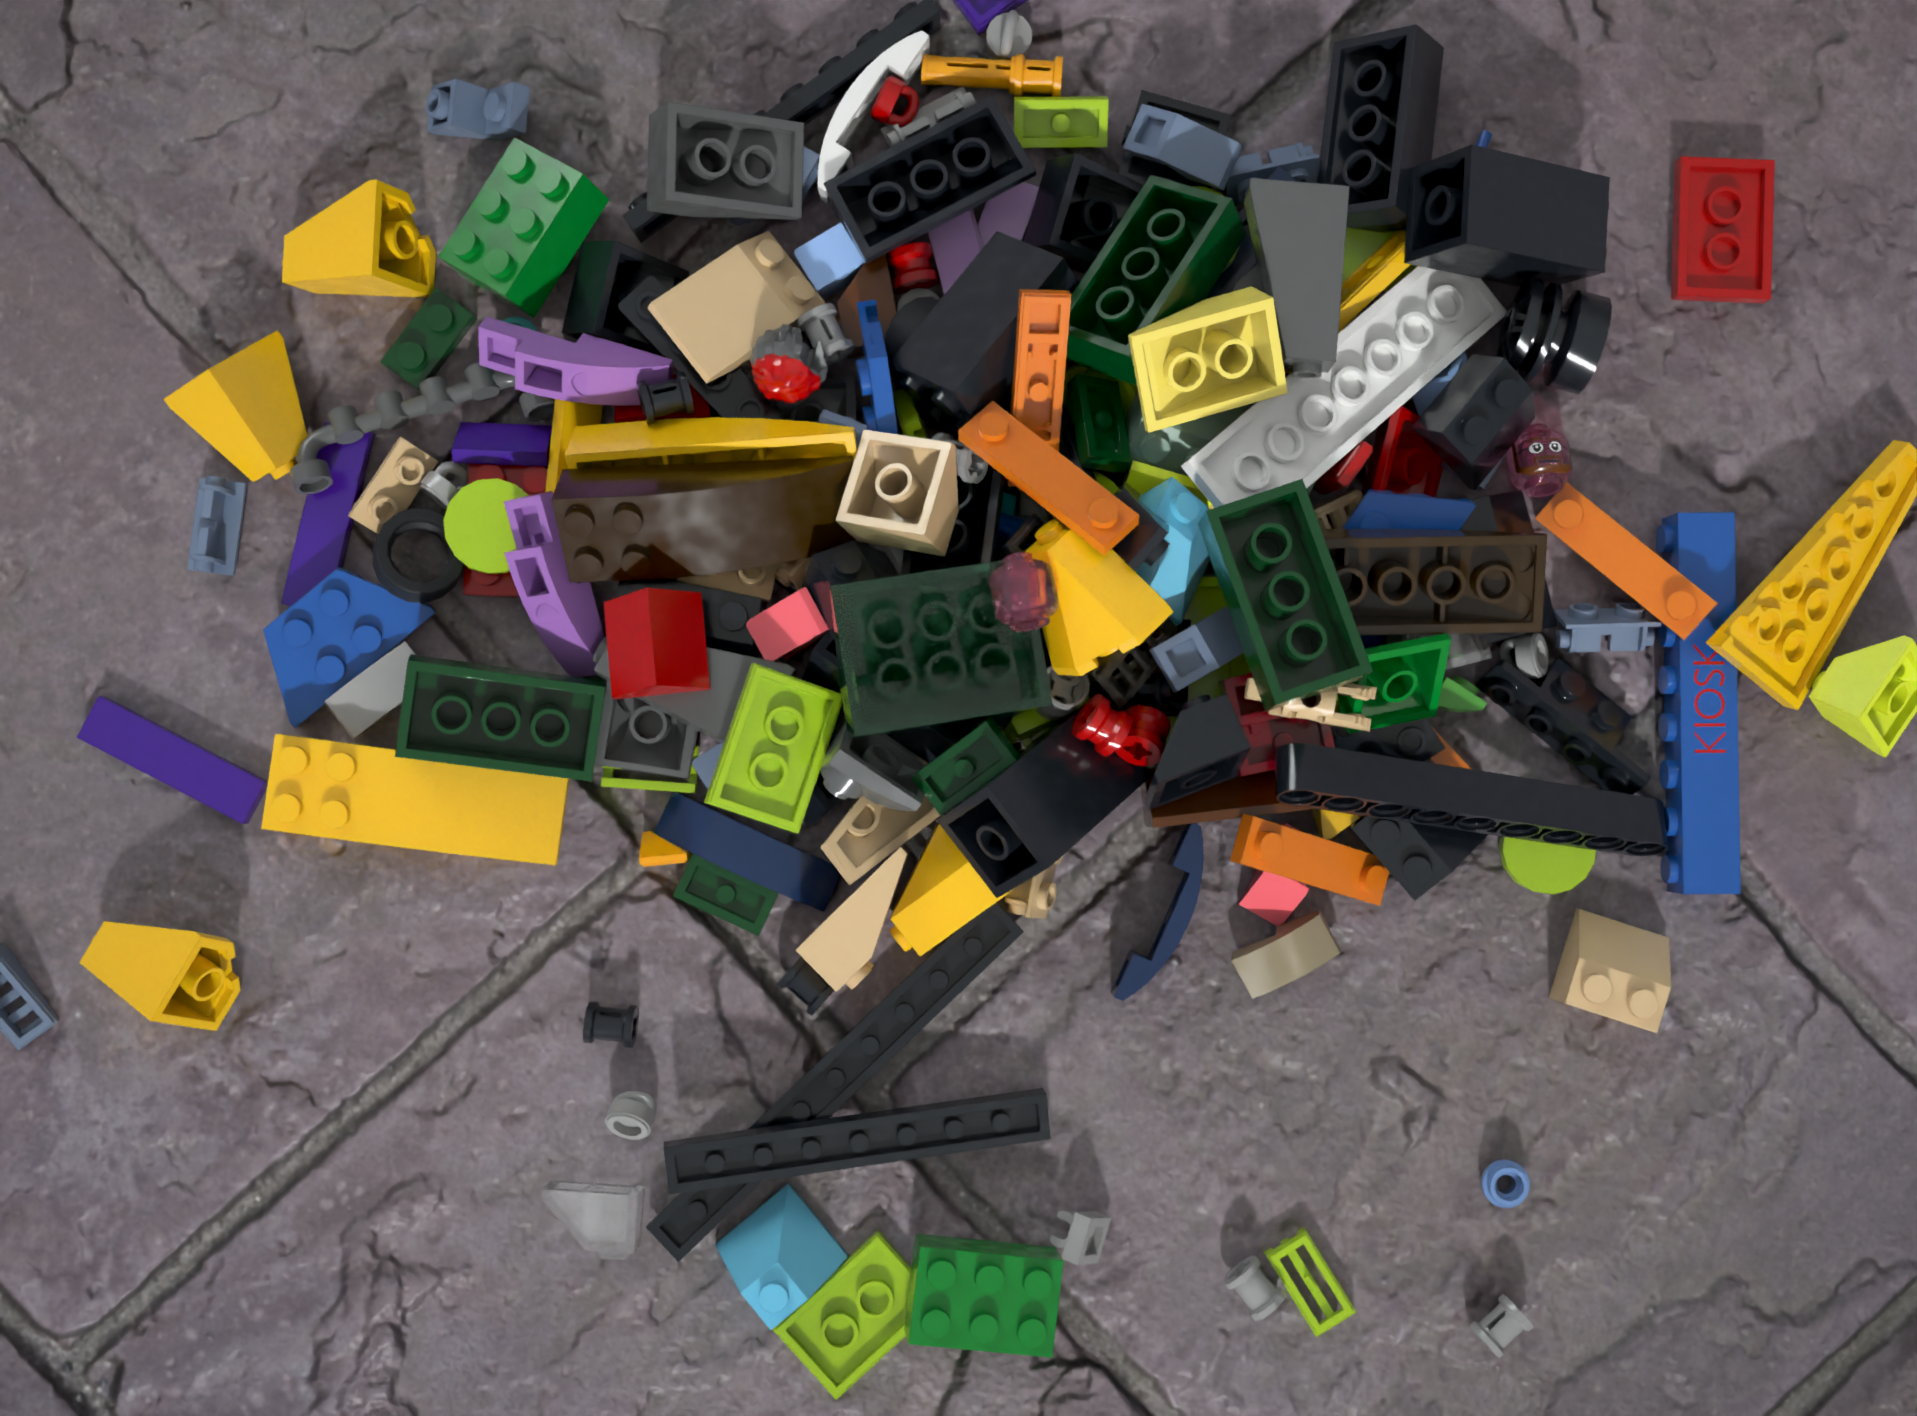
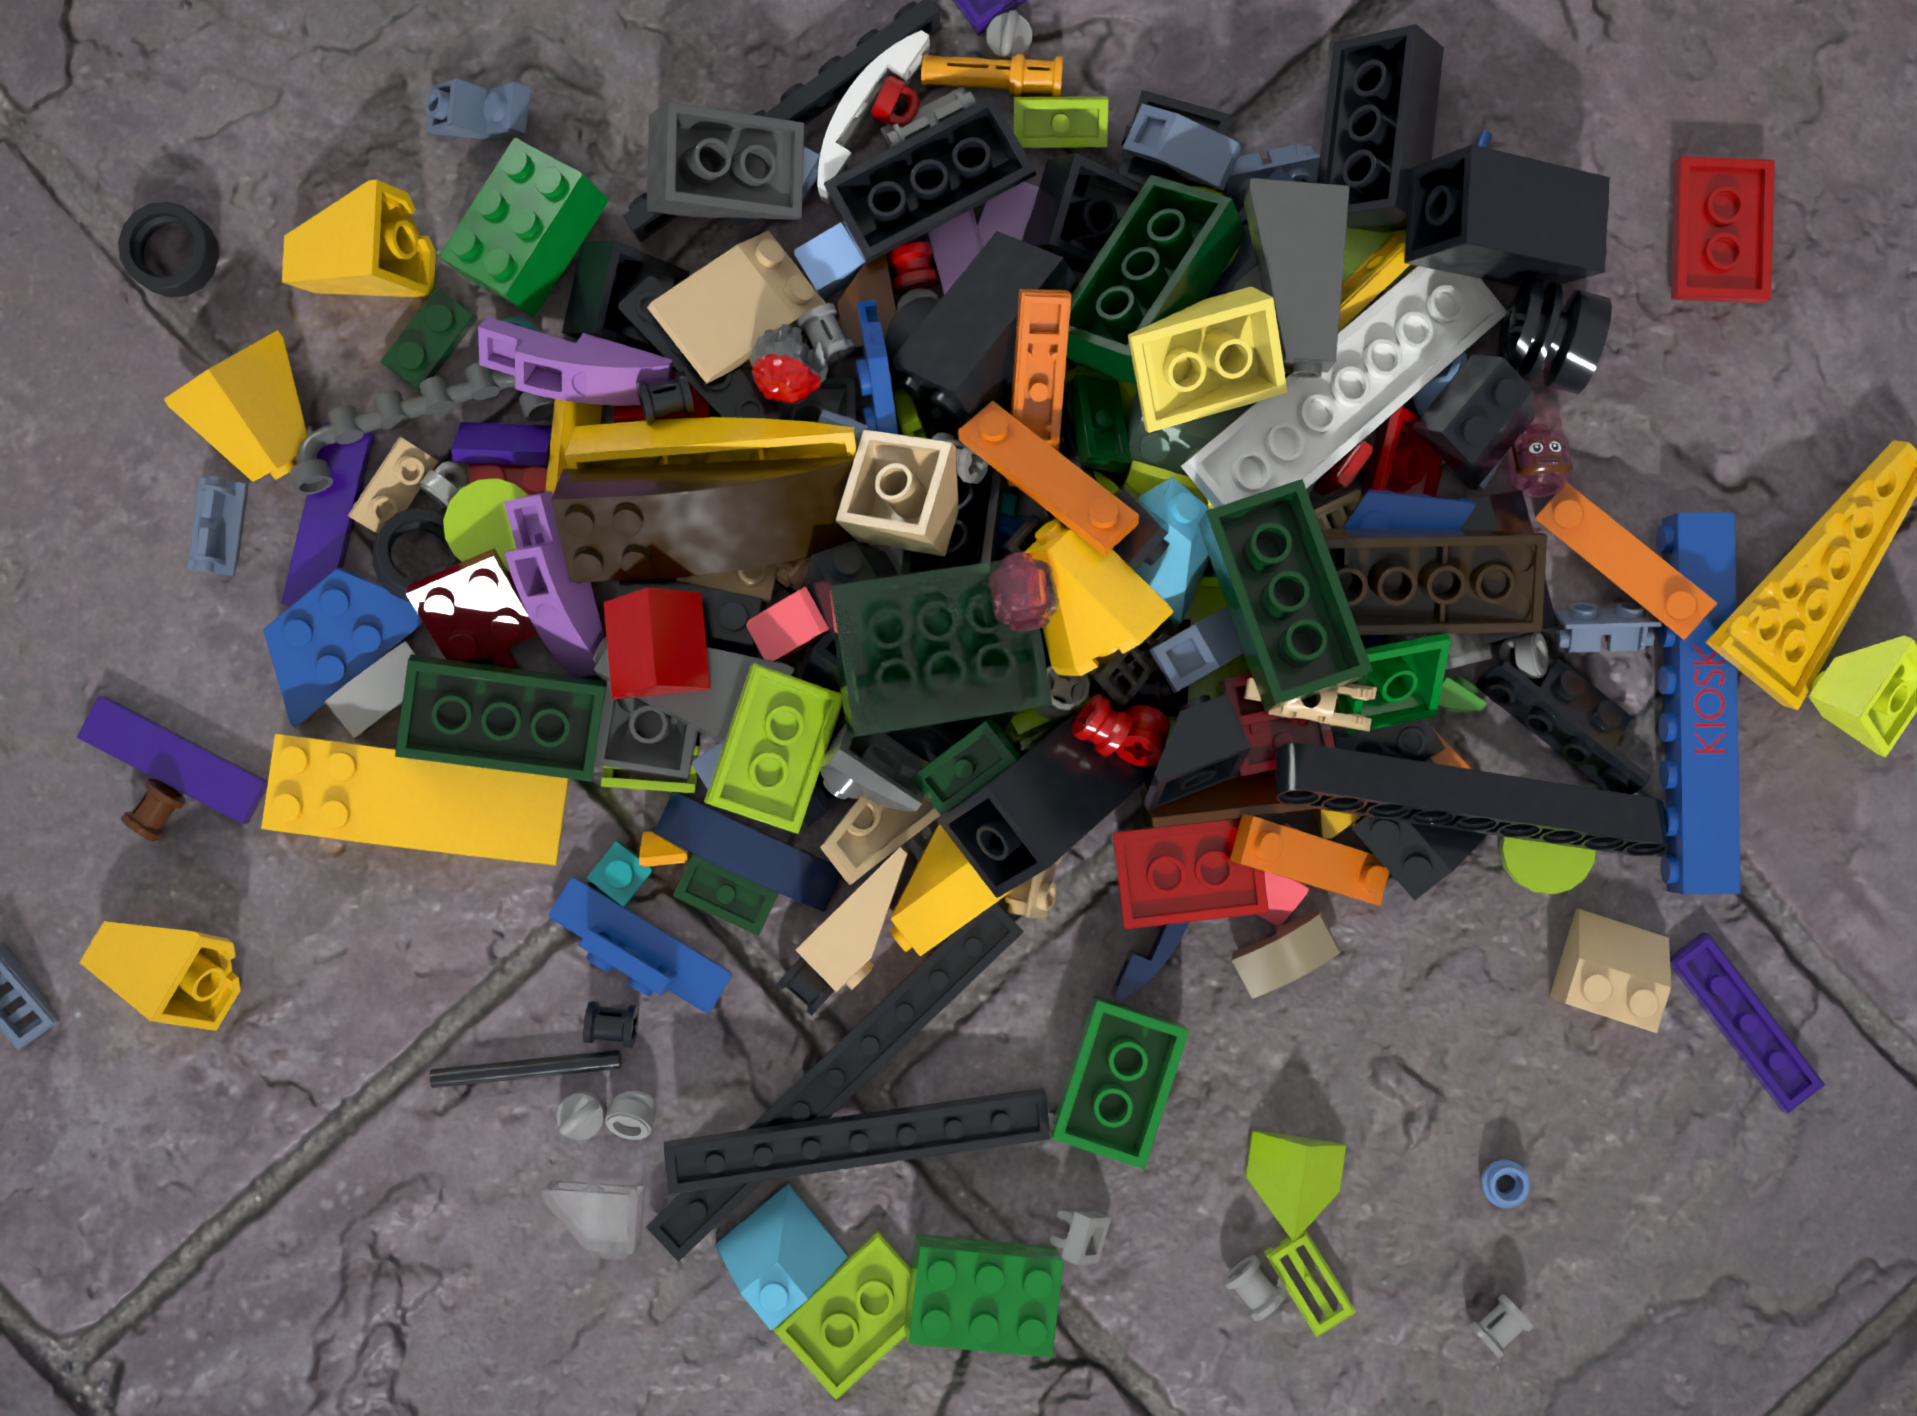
none -> black tyre [118,202,219,298]
none -> reddish brown bush [121,778,186,841]
none -> dark red plate [406,548,538,669]
none -> black bar [430,1050,622,1088]
none -> blue bracket [549,877,732,1013]
none -> light grey tile [556,1091,606,1141]
none -> teal plate [587,840,656,907]
none -> green brick [1050,995,1189,1170]
none -> red plate [1112,816,1269,929]
none -> lime slope [1245,1129,1346,1242]
none -> dark purple tile [1670,932,1825,1113]

